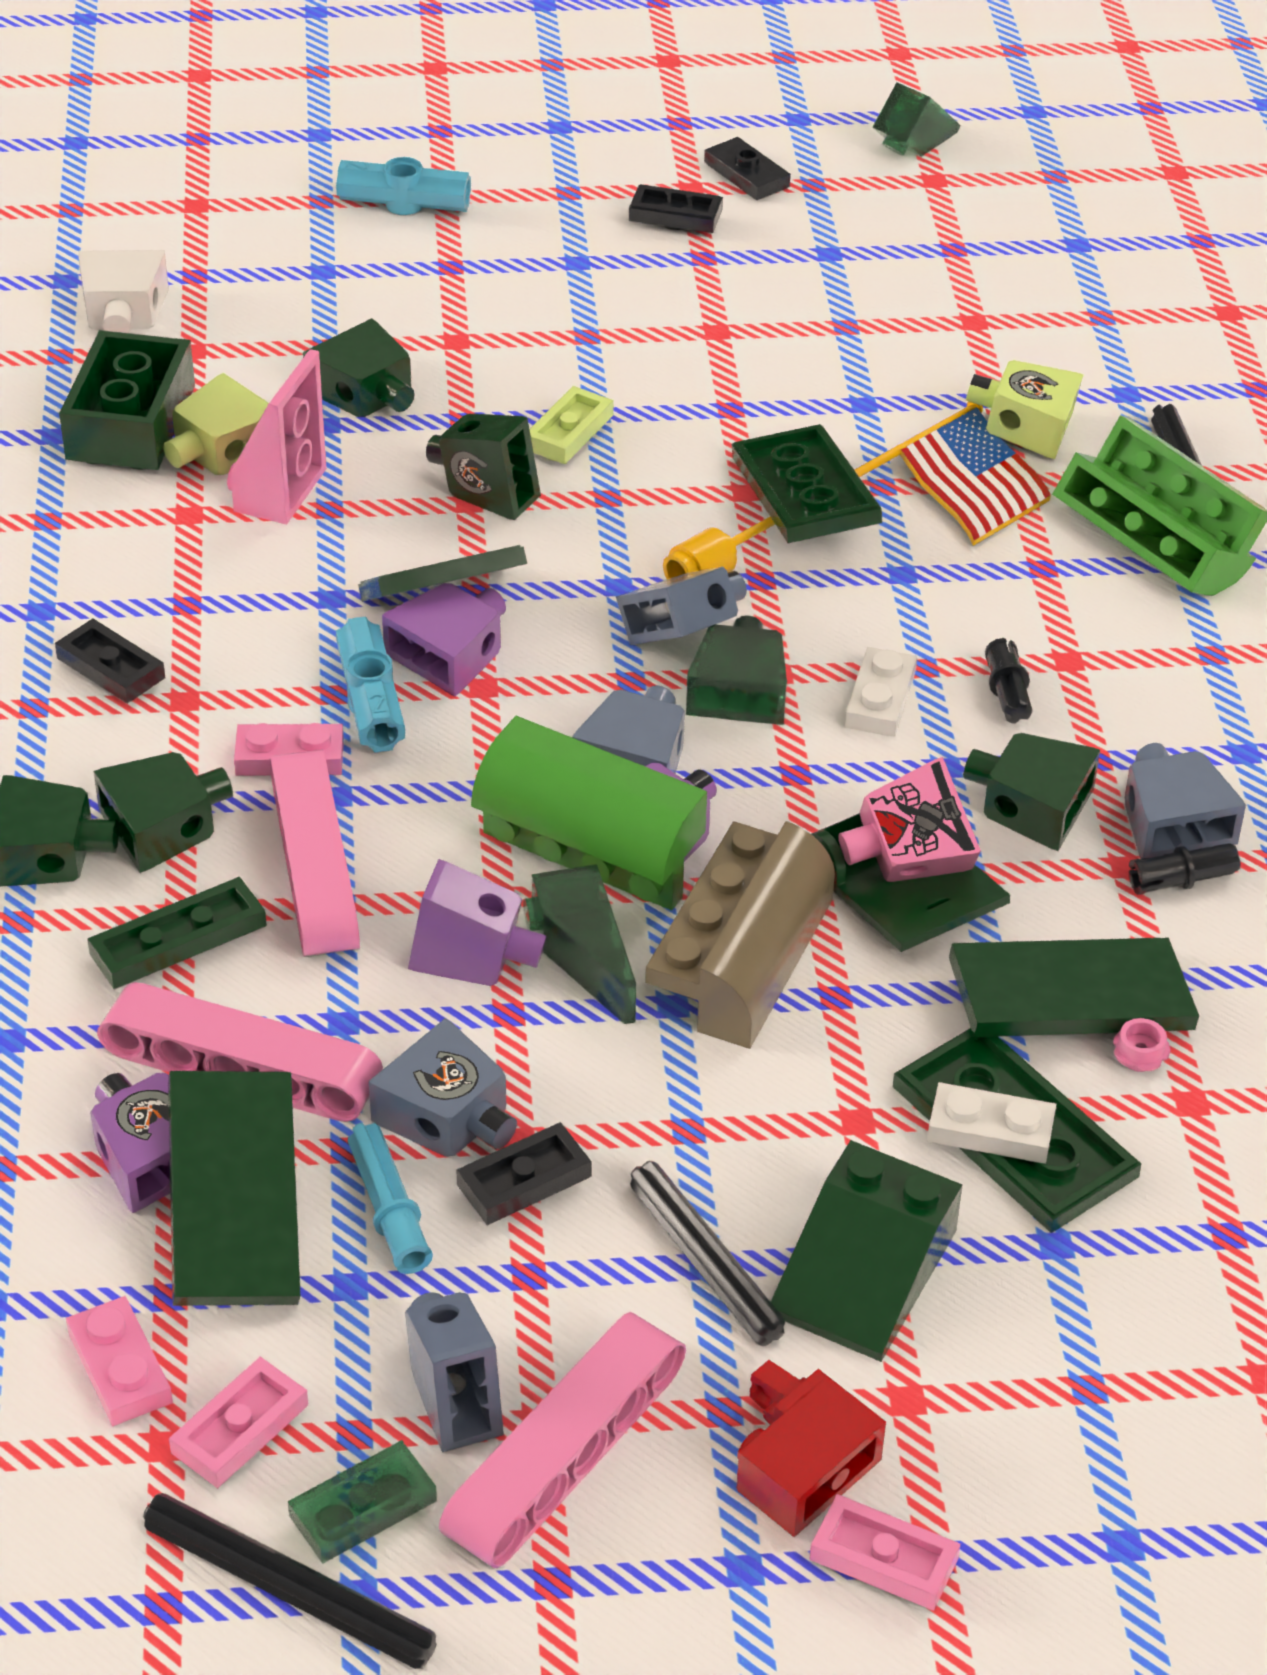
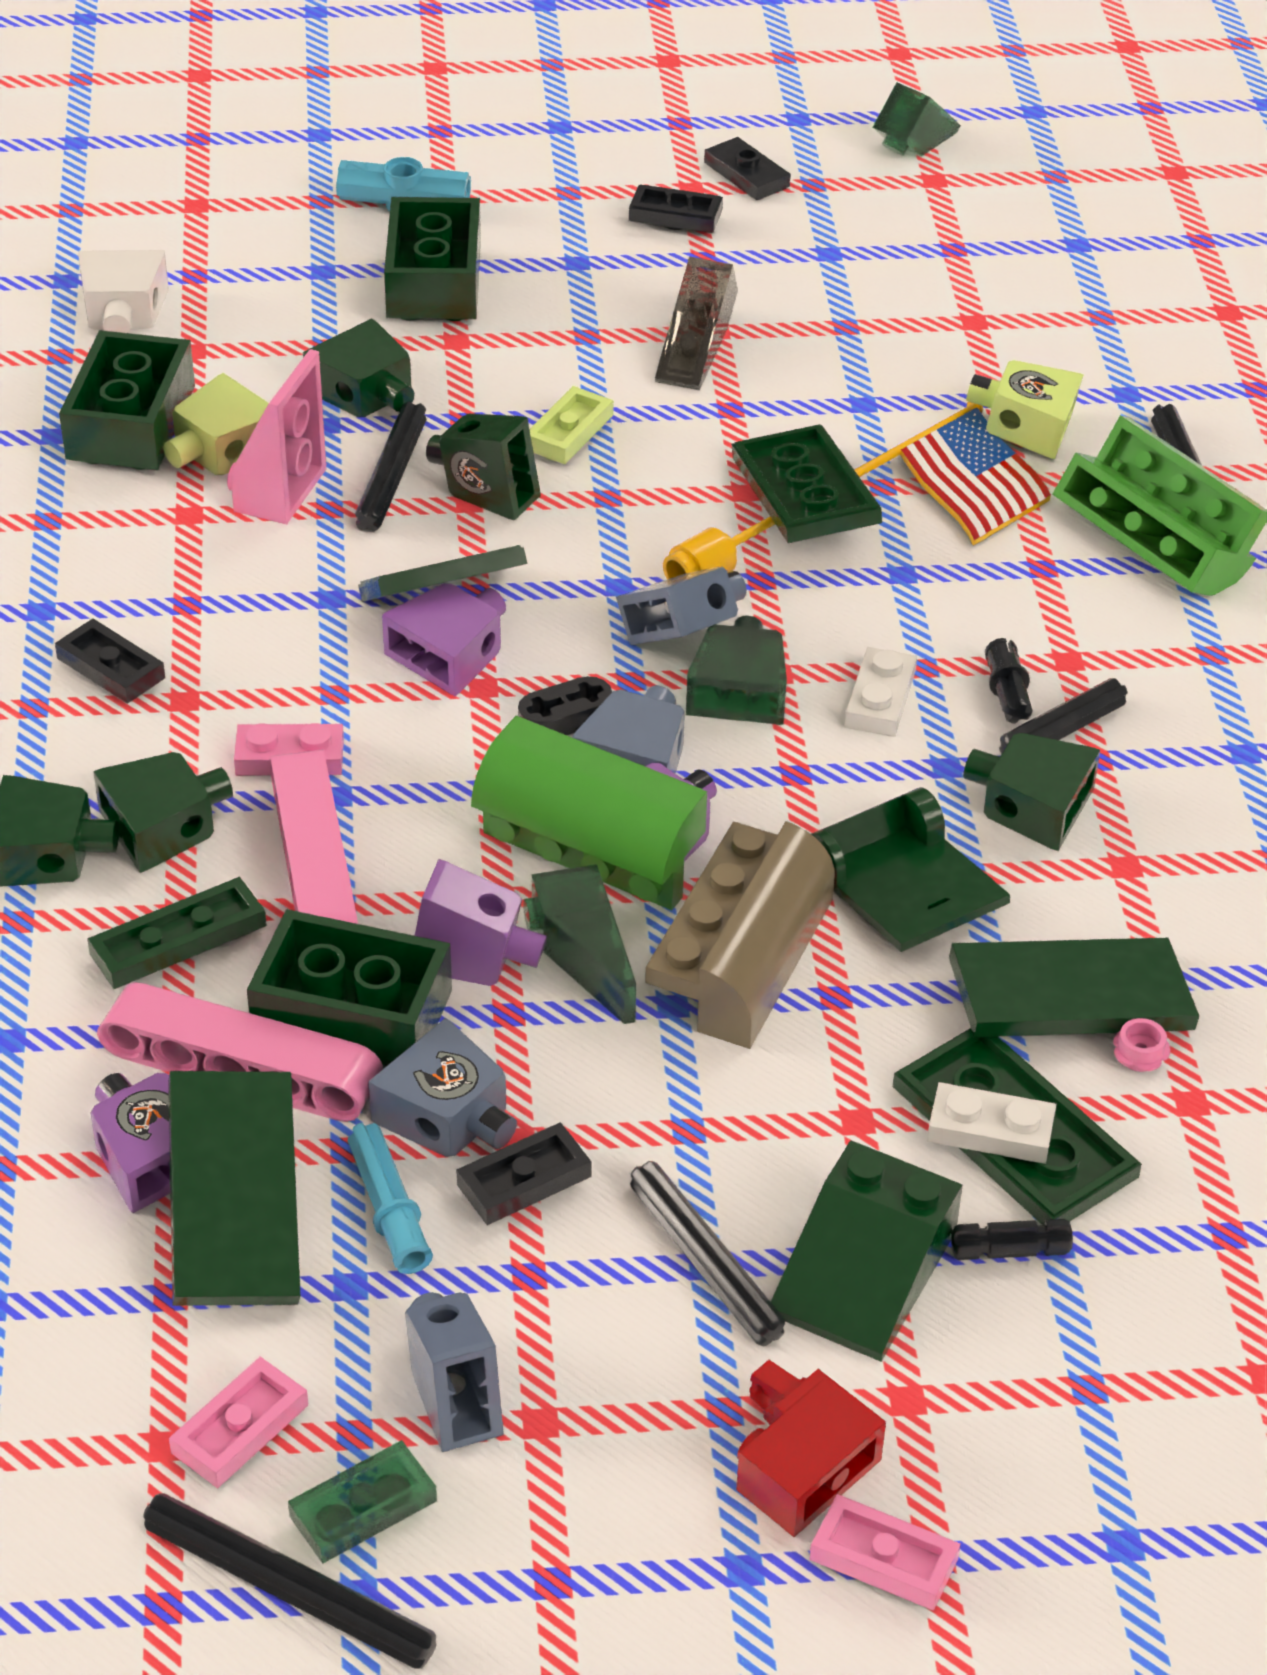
bright pink plate [66,1296,173,1427] -> none
medium azure piece [336,616,405,753] -> none
bright pink beam [439,1312,686,1568] -> none
bright pink torso [839,757,981,882] -> none
sand blue torso [1124,743,1246,859] -> none
black axle [1129,843,1241,895] -> none
none -> dark green brick [247,909,452,1066]
none -> black axle [355,401,427,532]
none -> dark green brick [384,197,481,321]
none -> black beam [518,676,612,735]
none -> clear smoke slope [655,257,738,390]
none -> black axle [951,1219,1073,1260]
none -> black axle [999,678,1128,754]

